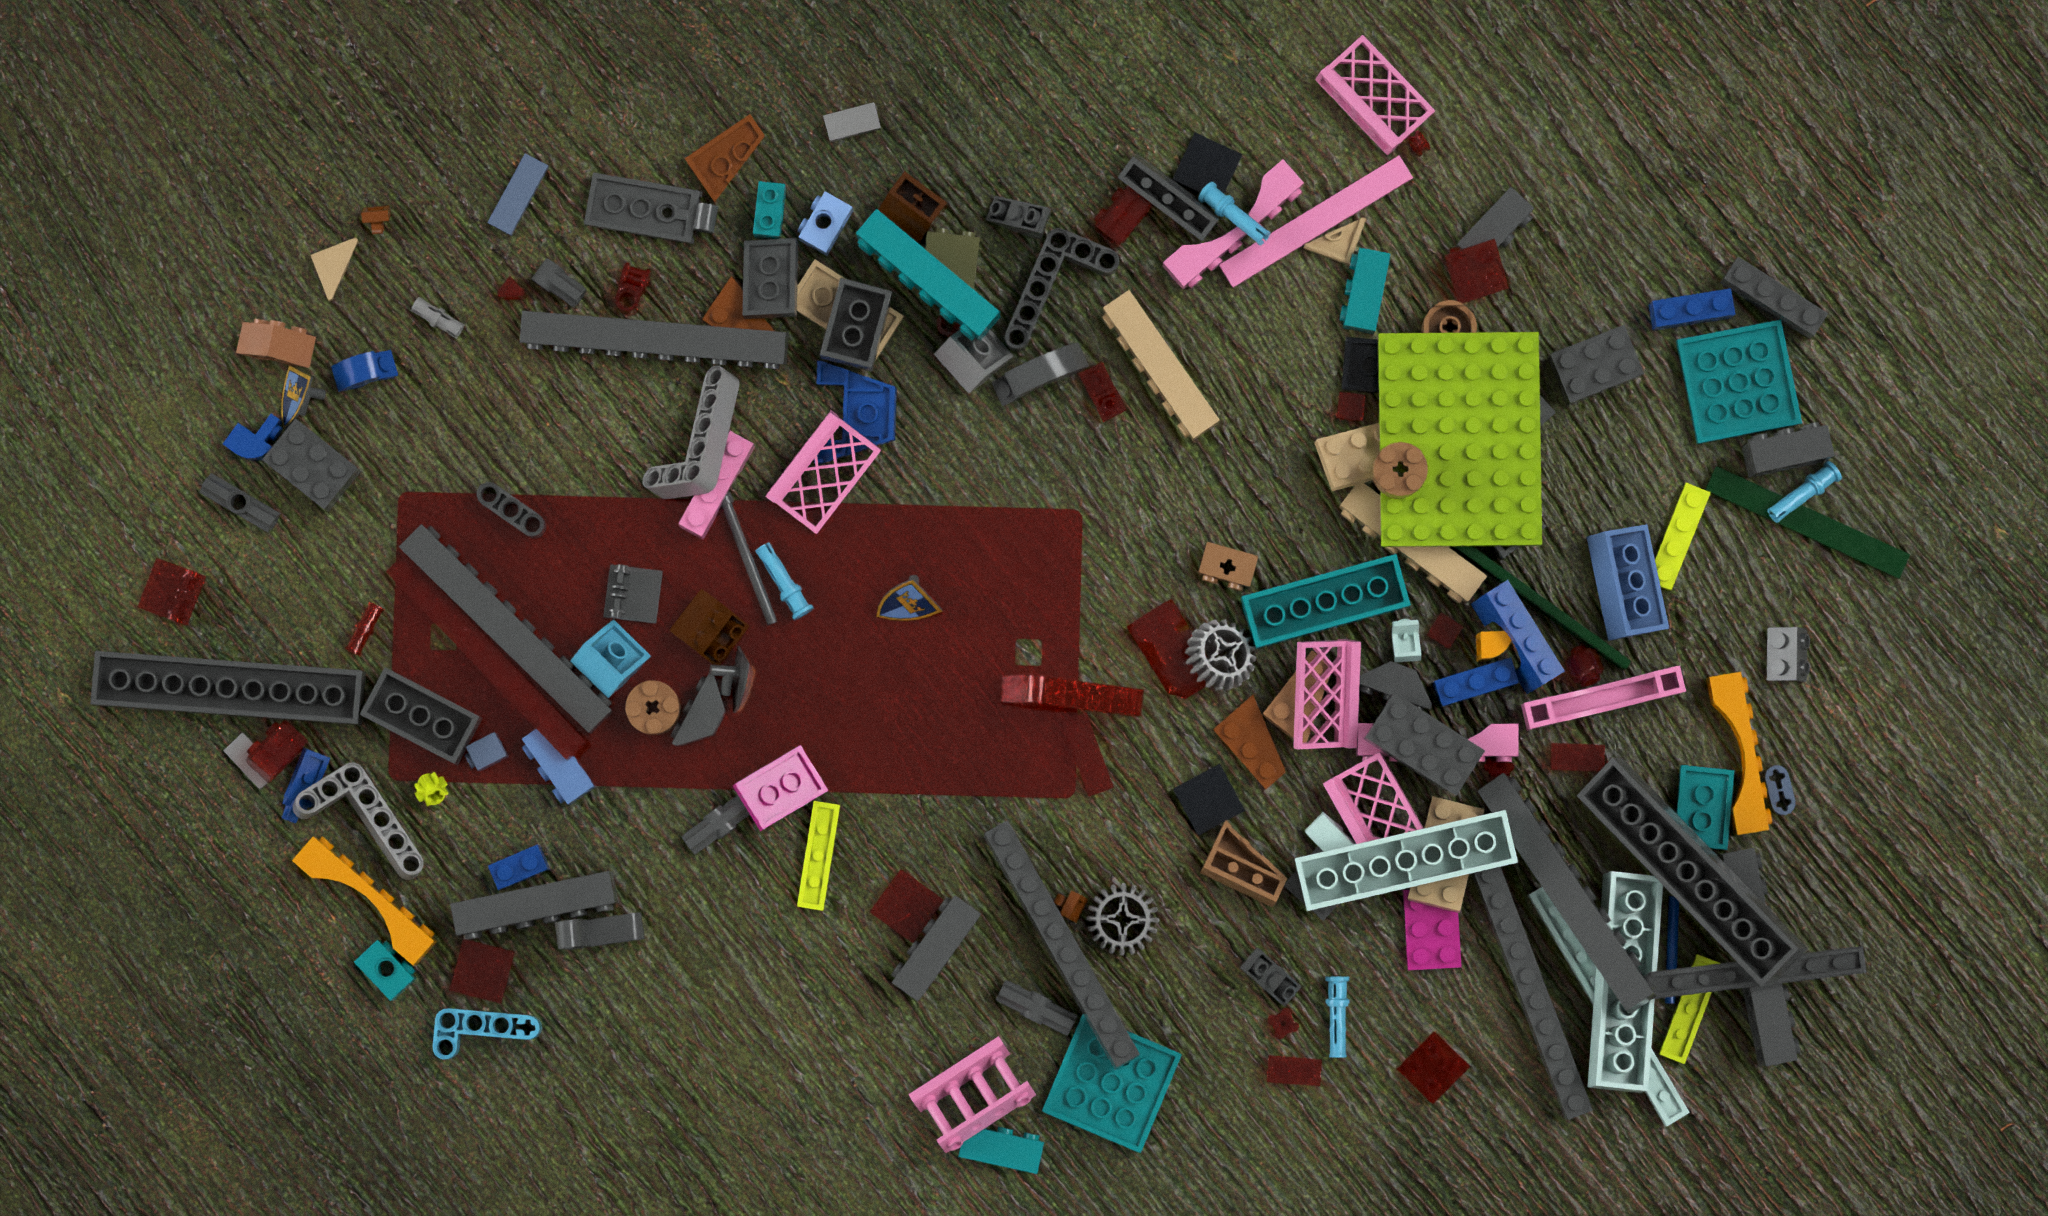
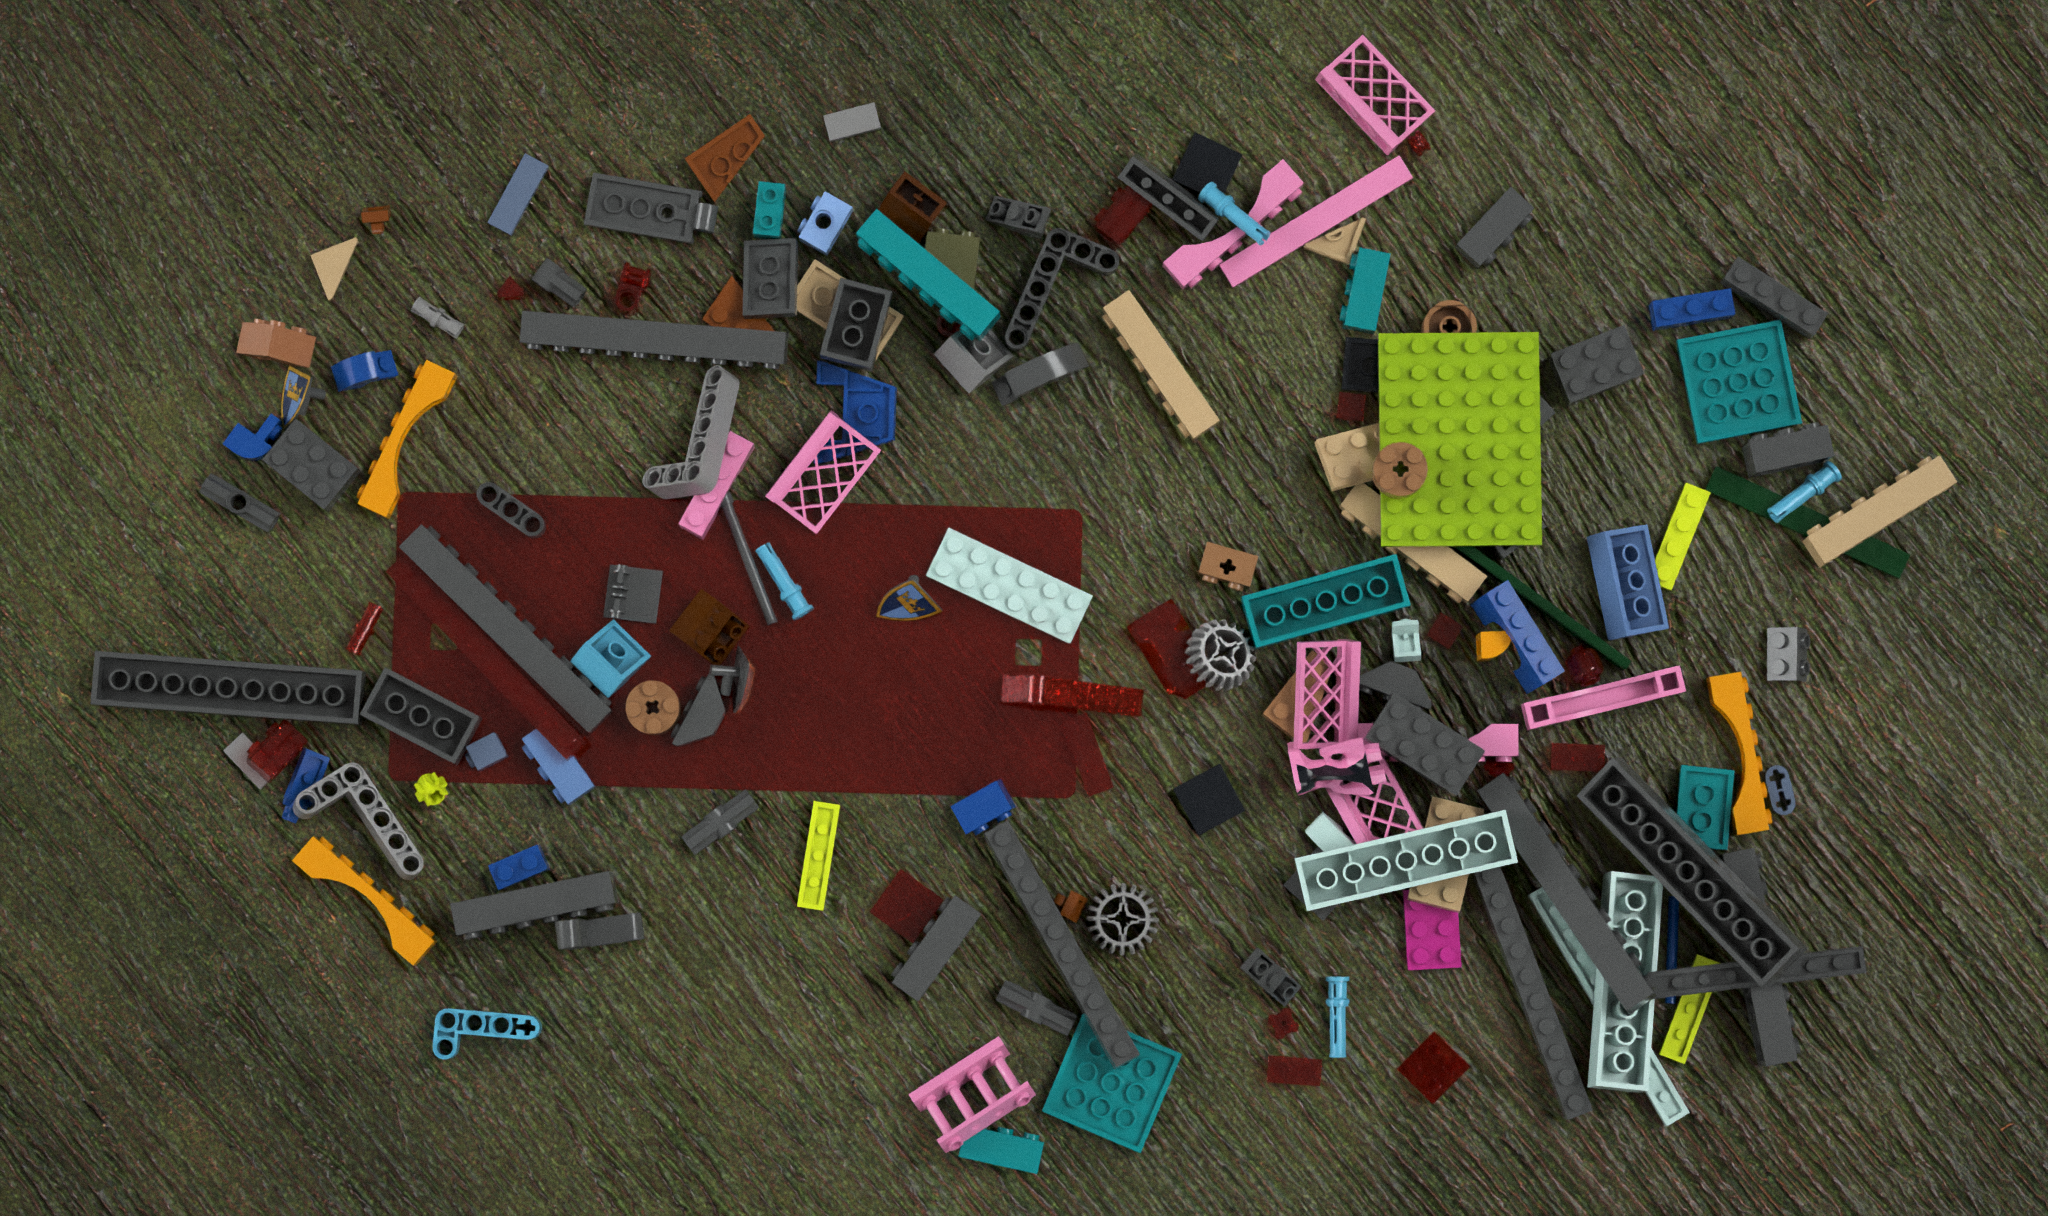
clear red hinge [137,557,206,626] -> none
teal brick [354,940,417,1001] -> none
clear red tile [449,938,516,1004] -> none
plate [733,745,829,832] -> none
clear red slope [1078,361,1127,422] -> none
medium nougat wedge [1200,820,1287,907] -> none
dark orange wing [1213,695,1286,790] -> none
blue brick [1432,657,1519,708] -> none
clear red hinge [1444,238,1509,304] -> none
none -> light orange arch [356,360,458,519]
none -> light aqua plate [926,528,1093,644]
none -> blue brick [950,779,1016,836]
none -> bright pink hips [1287,737,1387,796]
none -> tan brick [1802,455,1957,568]

